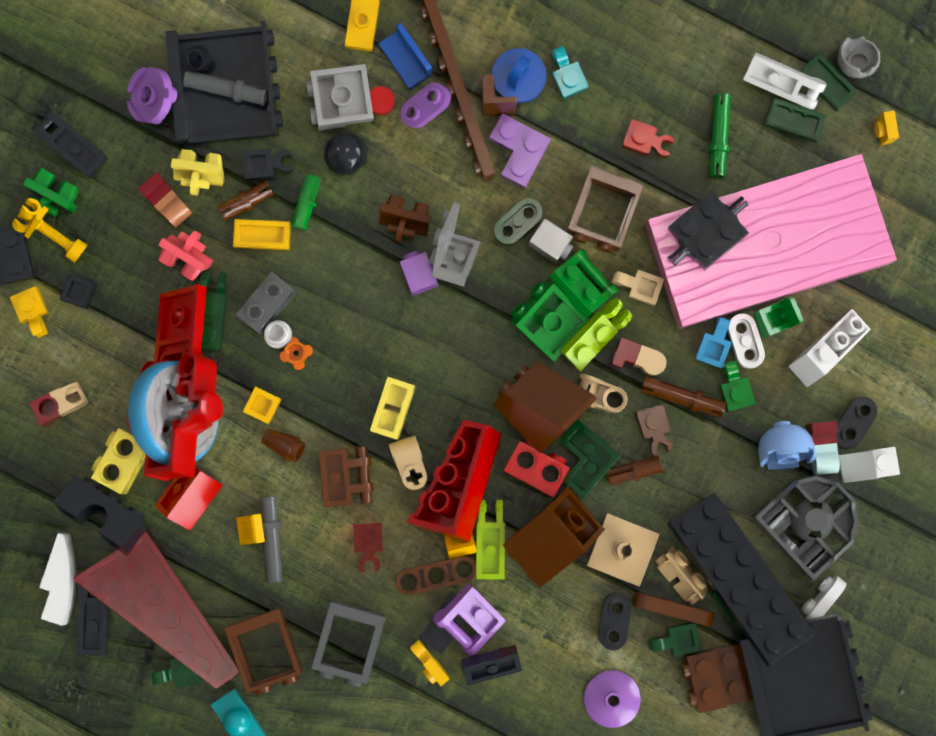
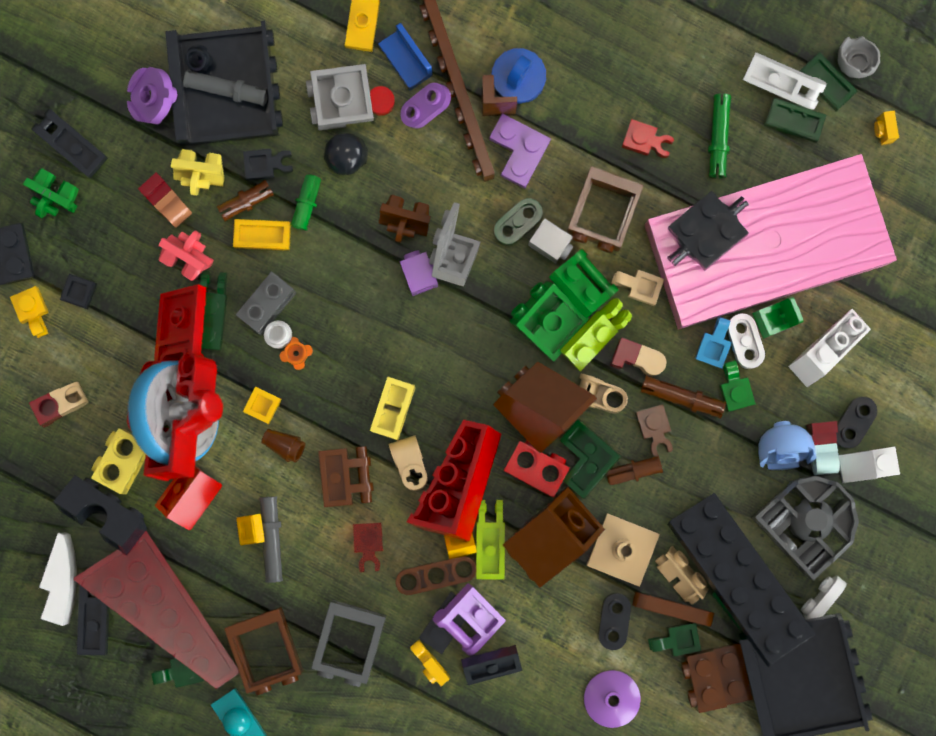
yellow bar [12,198,87,263] -> none
plate [552,46,589,99] -> none

